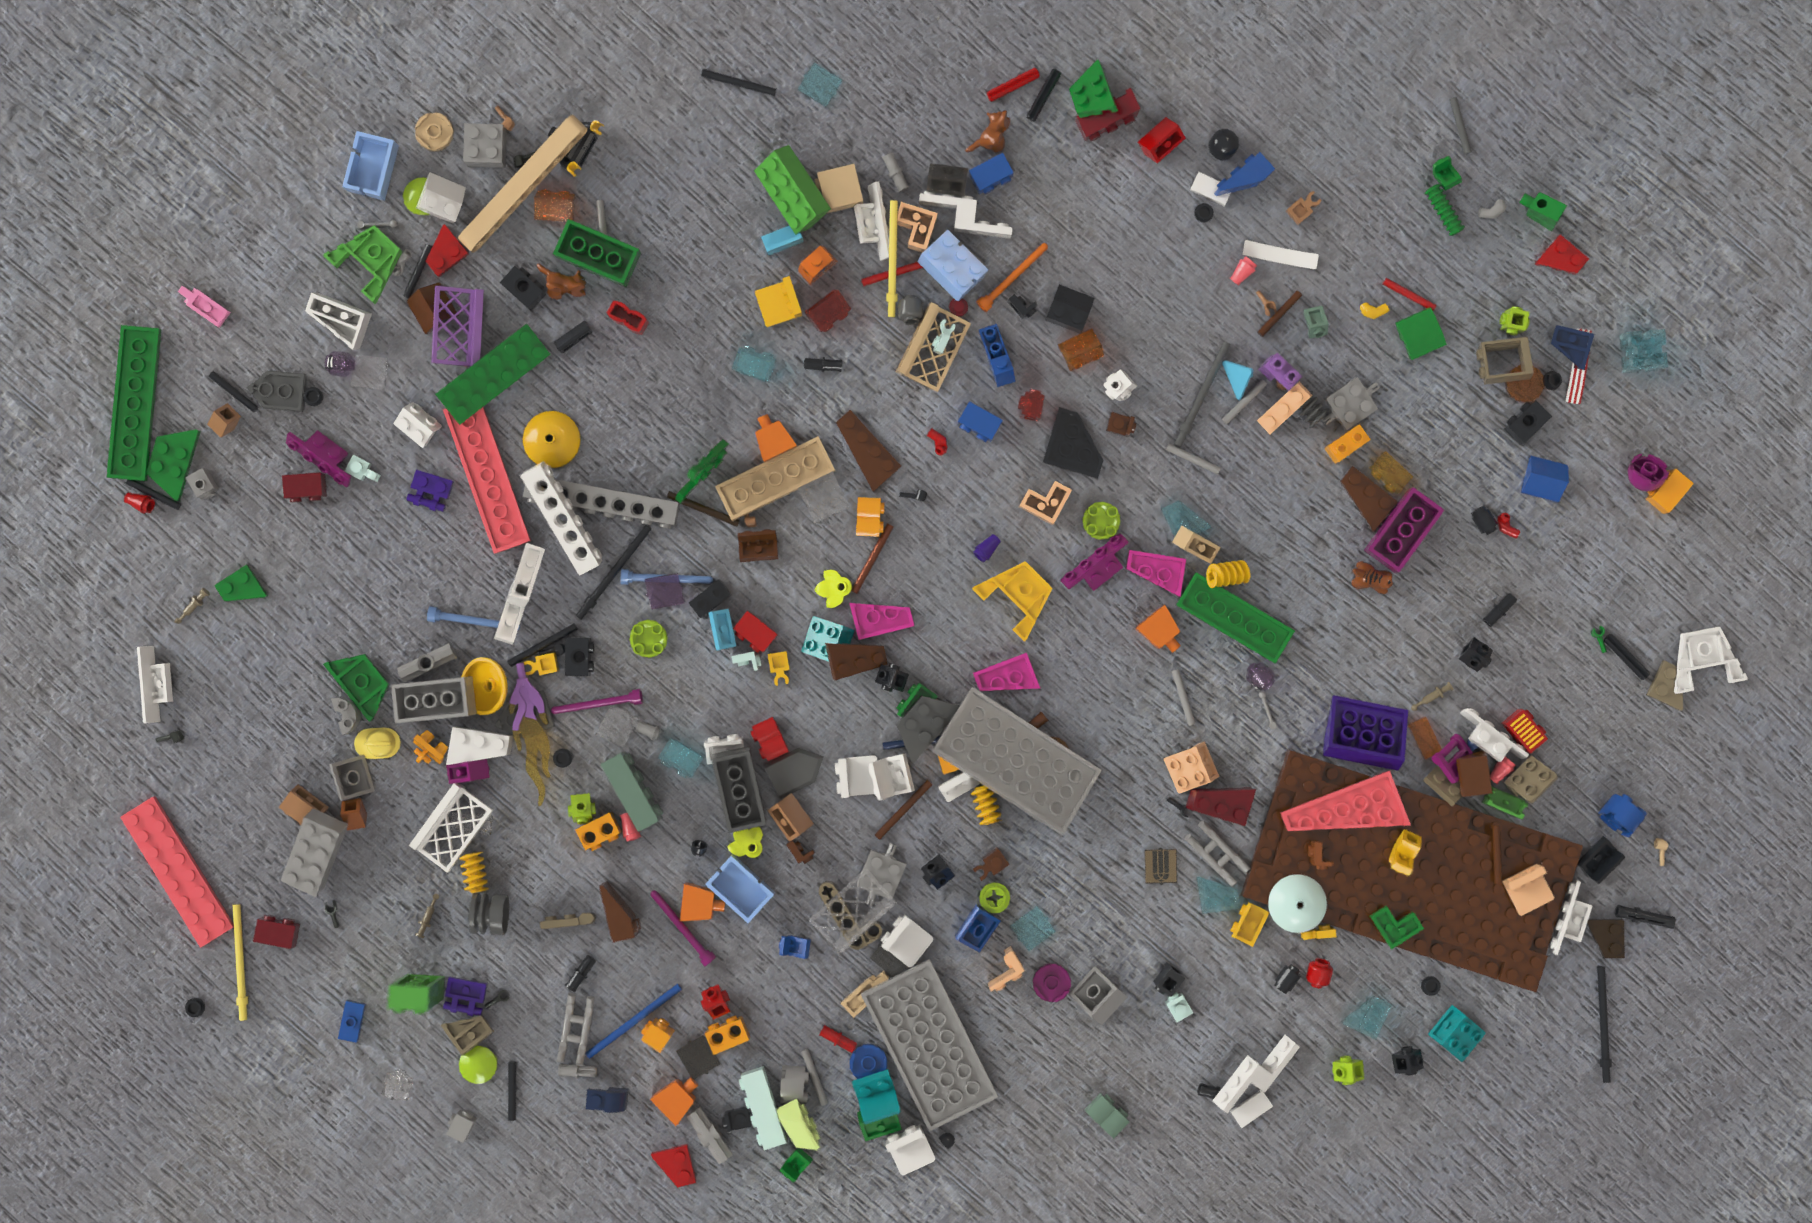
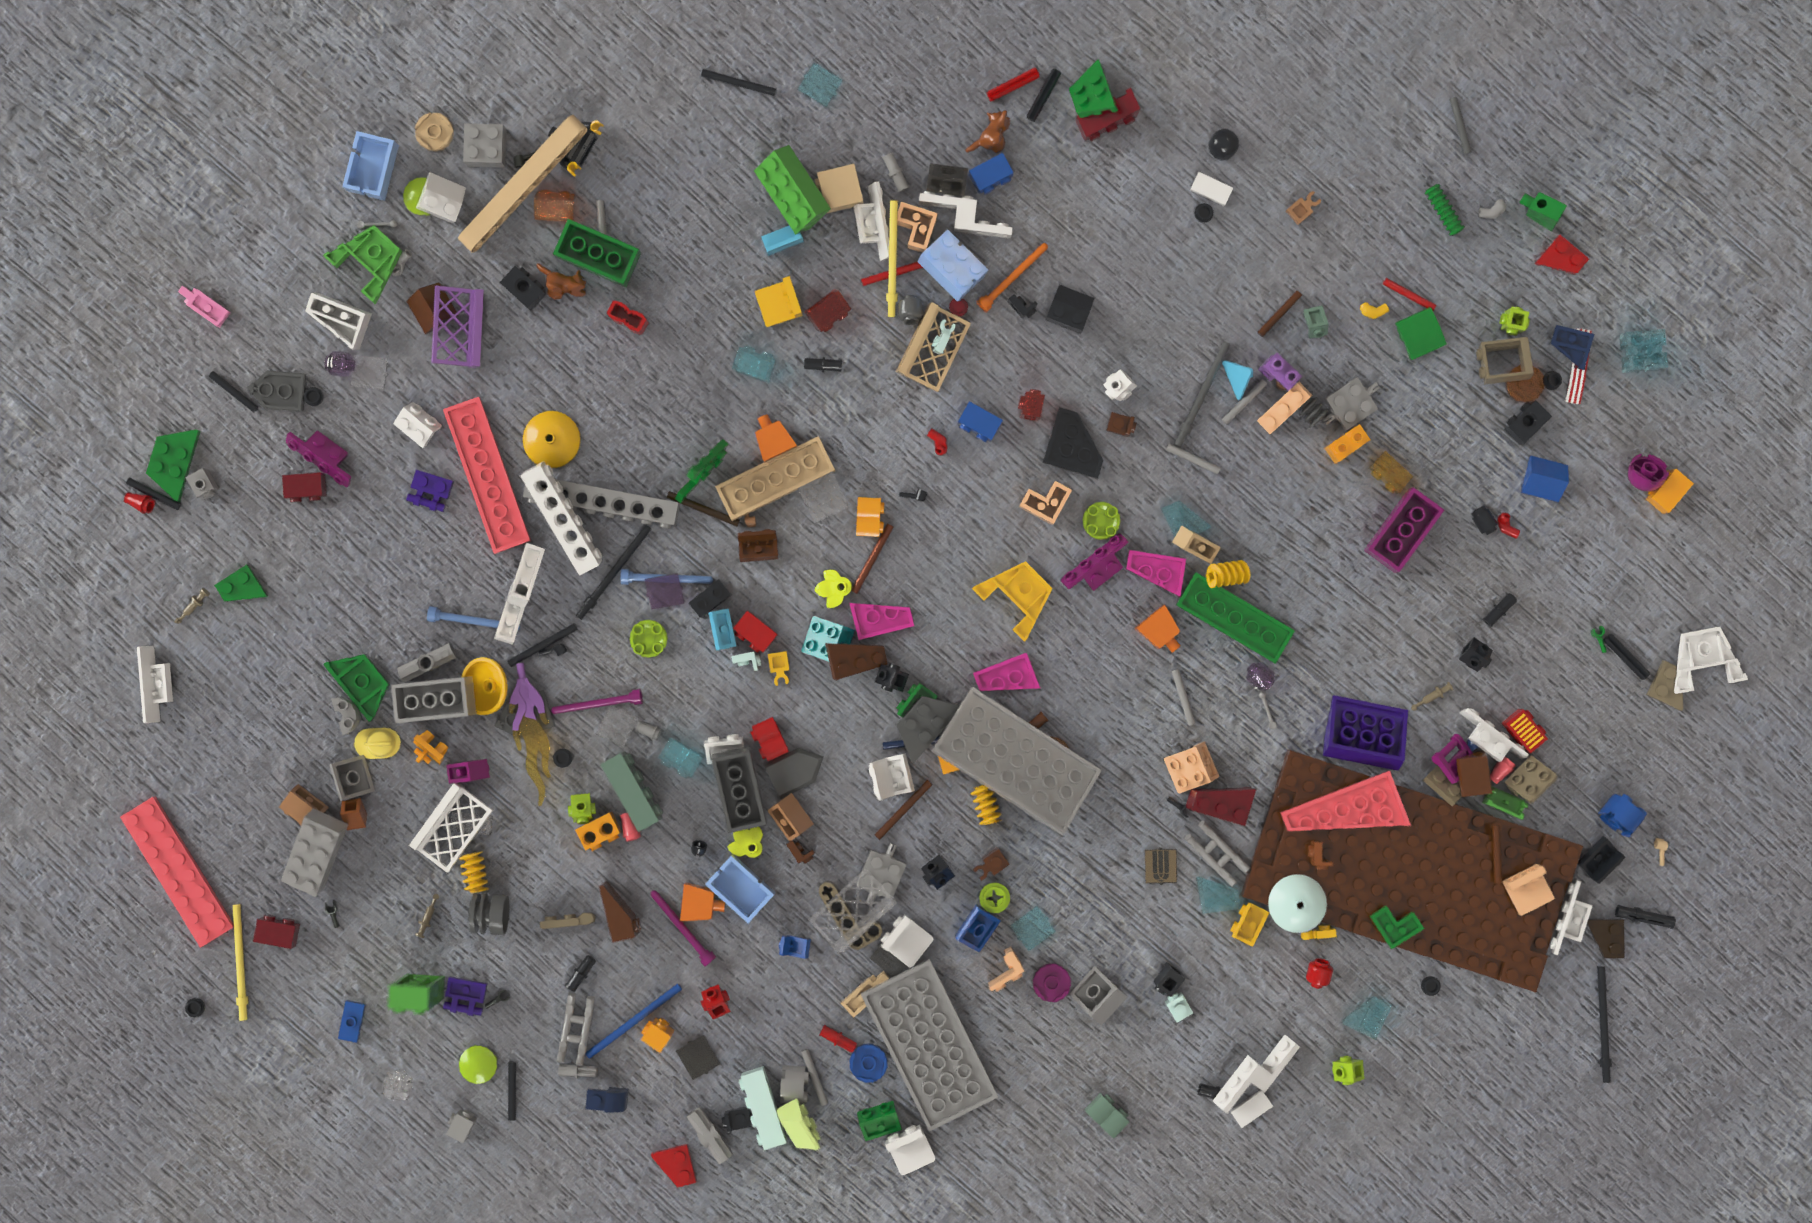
green plate [106,325,162,481] -> none
pearl dark grey hand [155,731,184,743] -> none
medium nougat brick [207,403,241,438] -> none
light aqua plate [345,455,381,482] -> none
black bar [403,244,433,299] -> none
red wing [426,224,468,277] -> none
green plate [435,324,551,425] -> none
dark tan wing [441,1016,494,1056] -> none
white wedge [446,726,513,765] -> none
medium nougat hand [495,106,515,132] -> none
yellow plate [523,653,559,675] -> none
black slope [554,321,593,353] -> none
black brick [565,637,594,676] -> none
orange torso [650,1077,698,1126] -> none
light orange brick [705,1015,750,1055] -> none
green bracket [780,1148,813,1182] -> none
orange torso [798,246,838,286] -> none
white bracket [835,755,877,798] -> none
reddish brown wing [836,410,902,492] -> none
teal bracket [851,1069,901,1124] -> none
white bracket [938,772,980,802] -> none
black hinge [938,1133,955,1150] -> none
dark purple cone [973,534,1001,563] -> none
blue slope [979,324,1016,387] -> none
clear orange bracket [1058,329,1104,371] -> none
red brick [1138,117,1186,163] -> none
blue slope [1214,152,1275,196] -> none
coral cone [1230,256,1257,286] -> none
white sticker [1243,240,1319,269] -> none
medium nougat hand [1256,290,1276,316] -> none
black brick [1274,964,1301,994] -> none
reddish brown wing [1340,466,1398,532] -> none
dark orange animal [1351,561,1393,595] -> none
yellow brick [1389,829,1422,876] -> none
black brick [1392,1046,1424,1076] -> none
clear orange tile [1408,716,1442,759] -> none
teal bracket [1428,1005,1486,1062] -> none
green bracket [1433,156,1462,191] -> none

